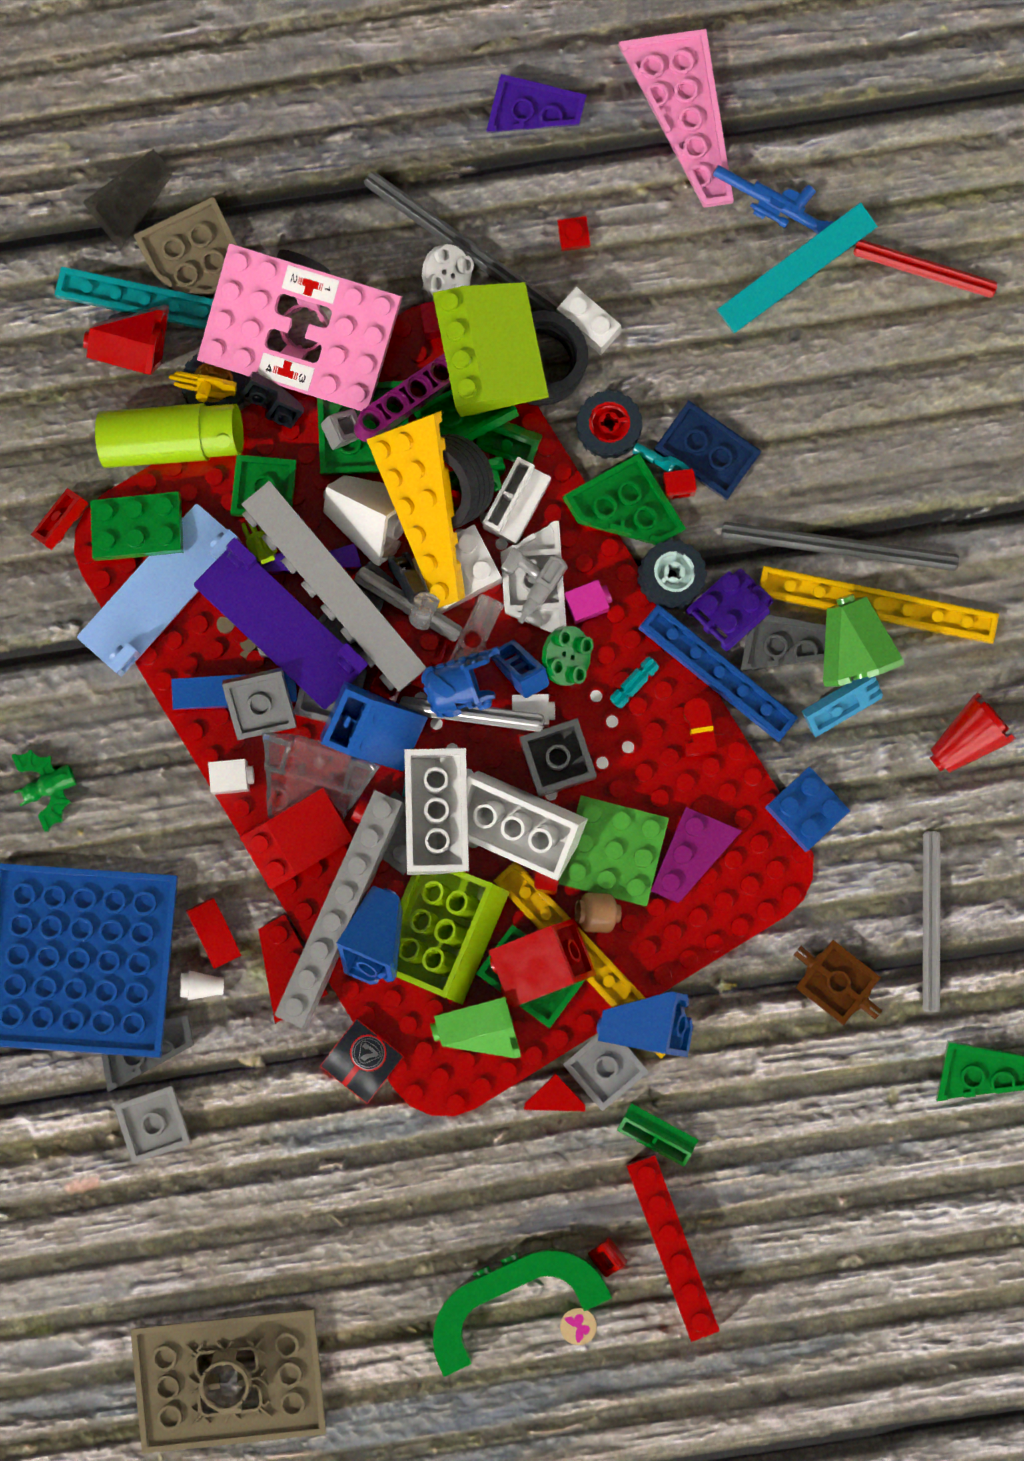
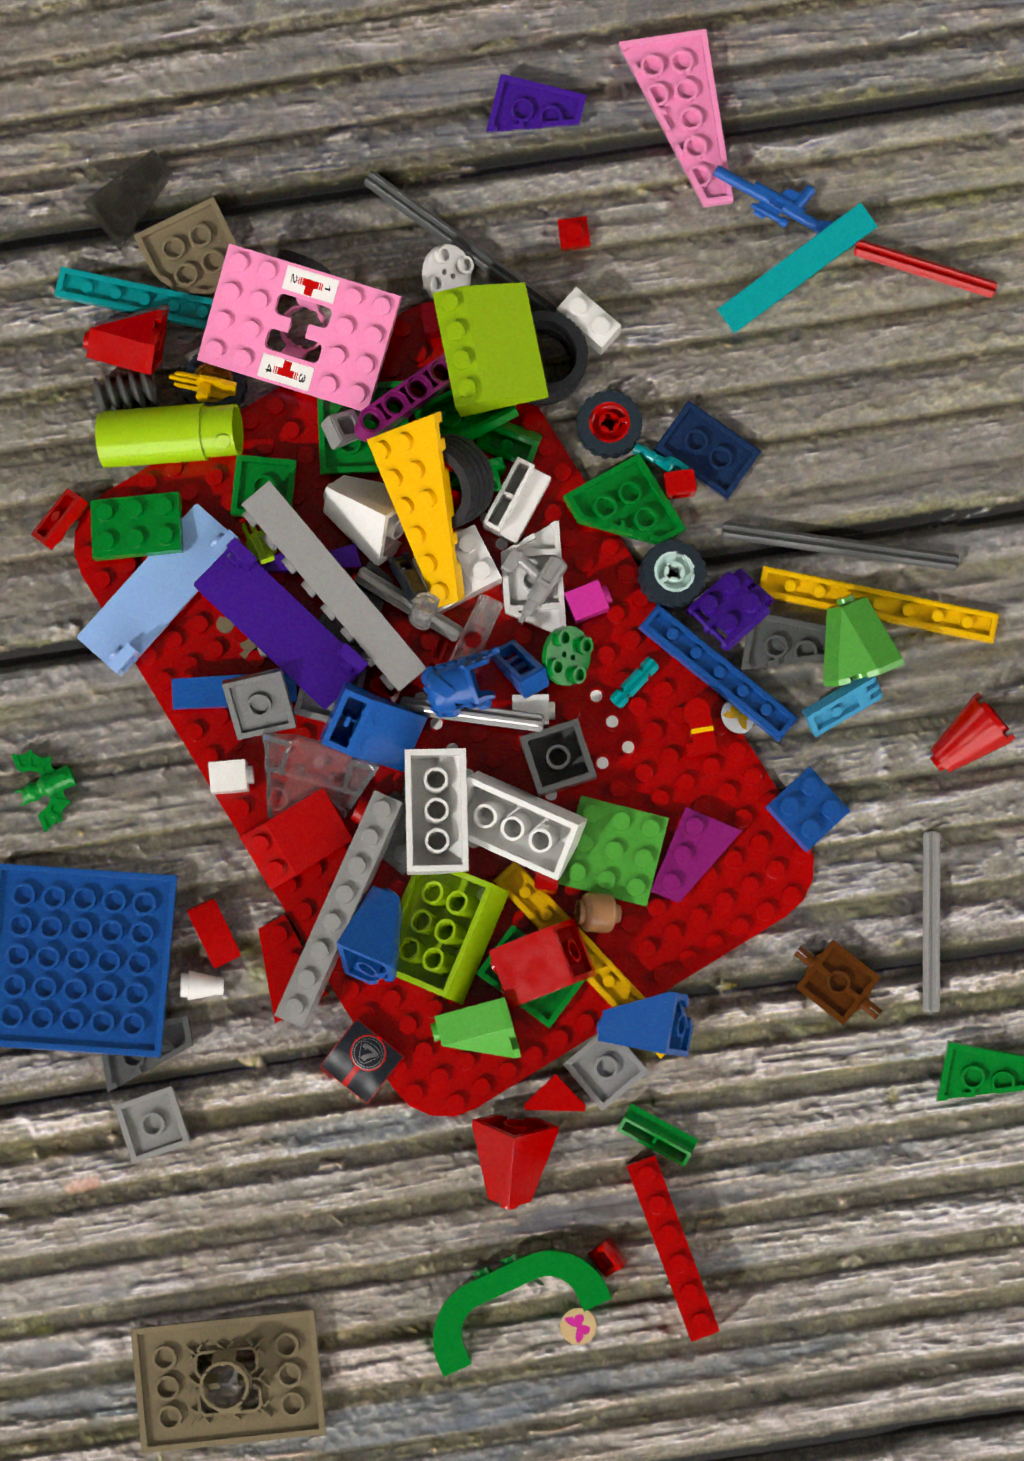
black slope [239,372,304,429] -> none
none -> dark grey piece [93,371,159,411]
none -> red slope [472,1114,559,1209]
none -> white sticker [721,702,754,734]

